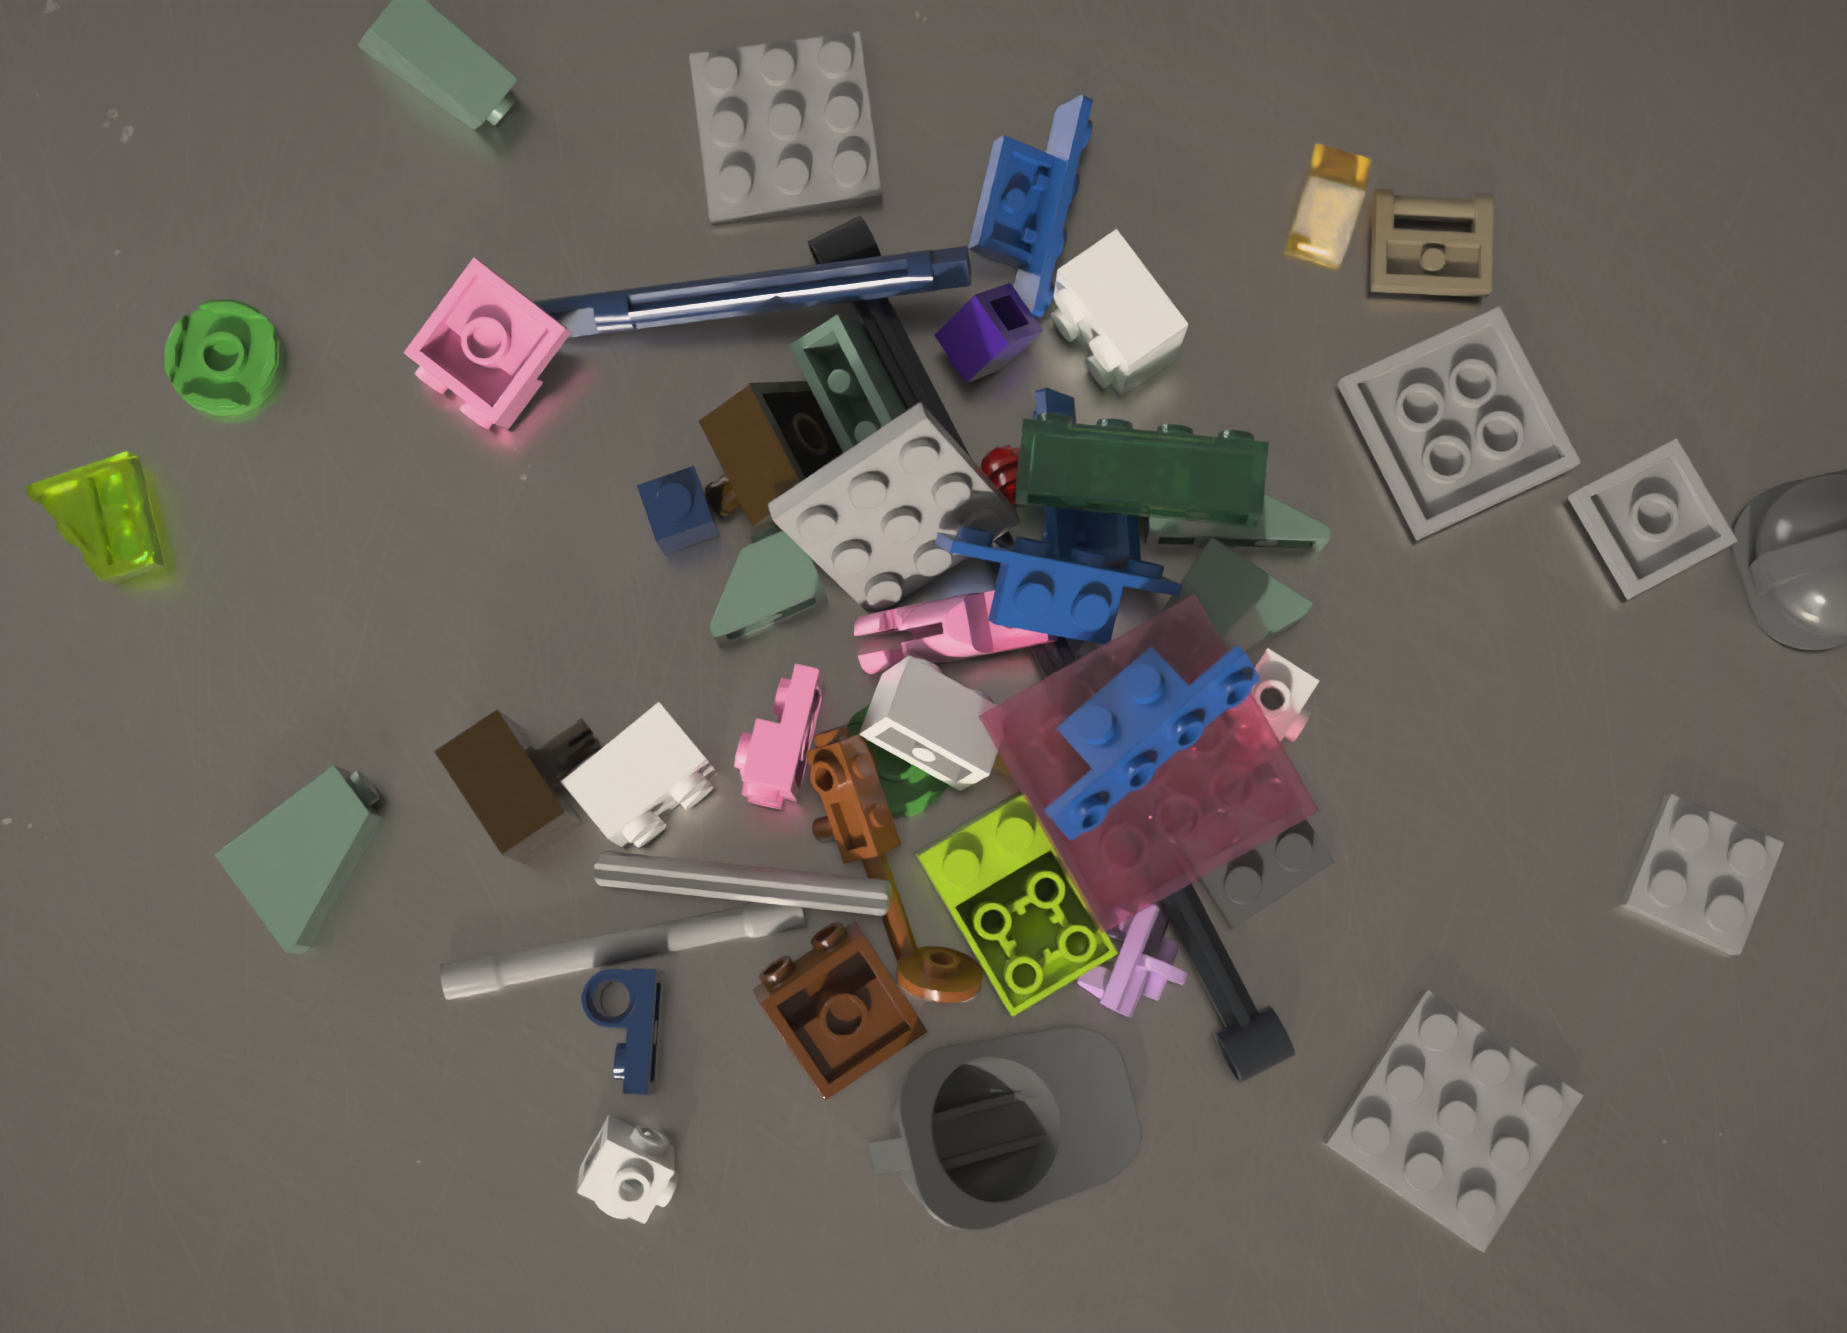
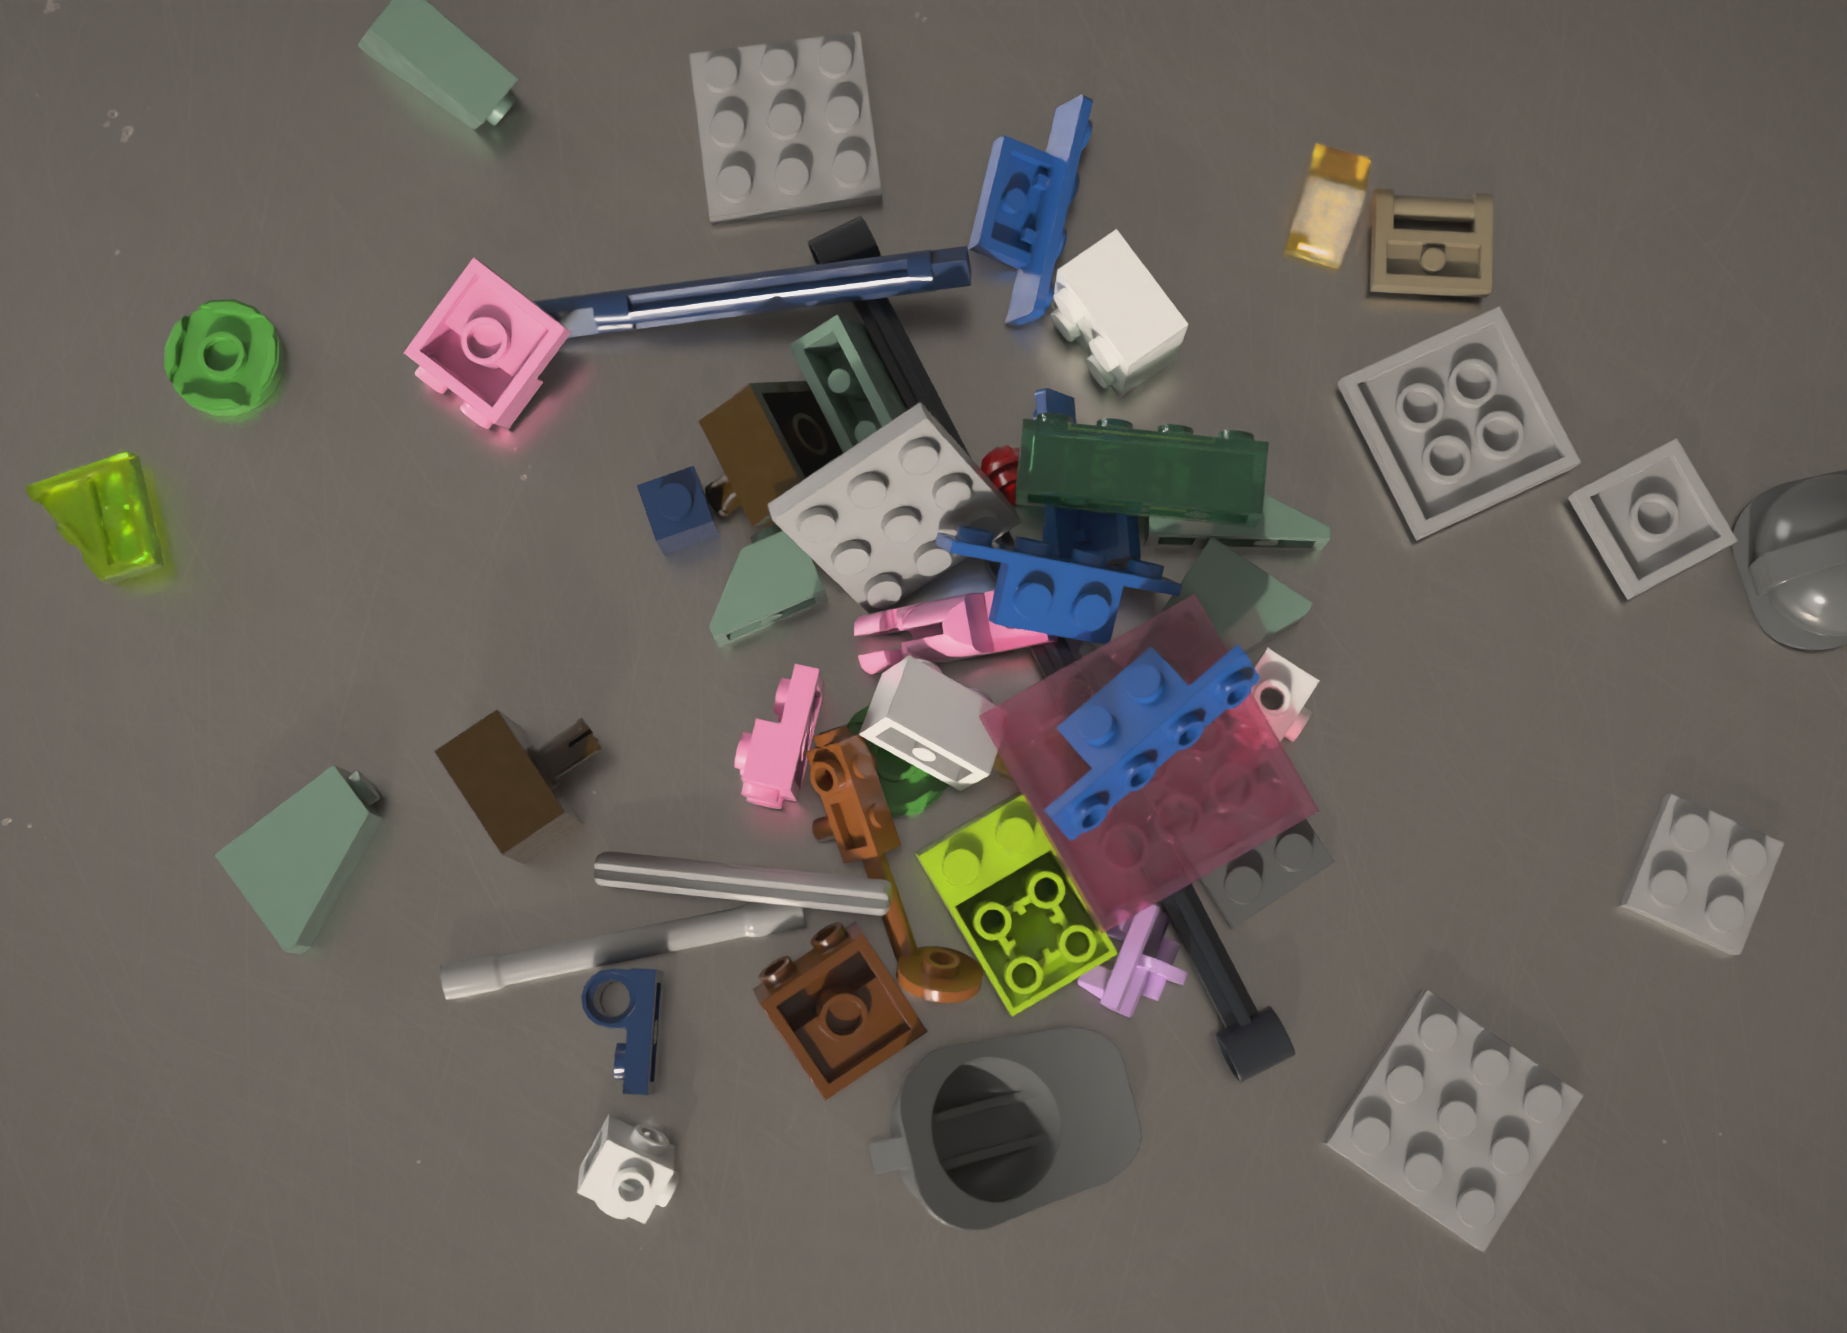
white brick [561,702,718,849] -> none
dark purple brick [934,283,1043,383] -> none

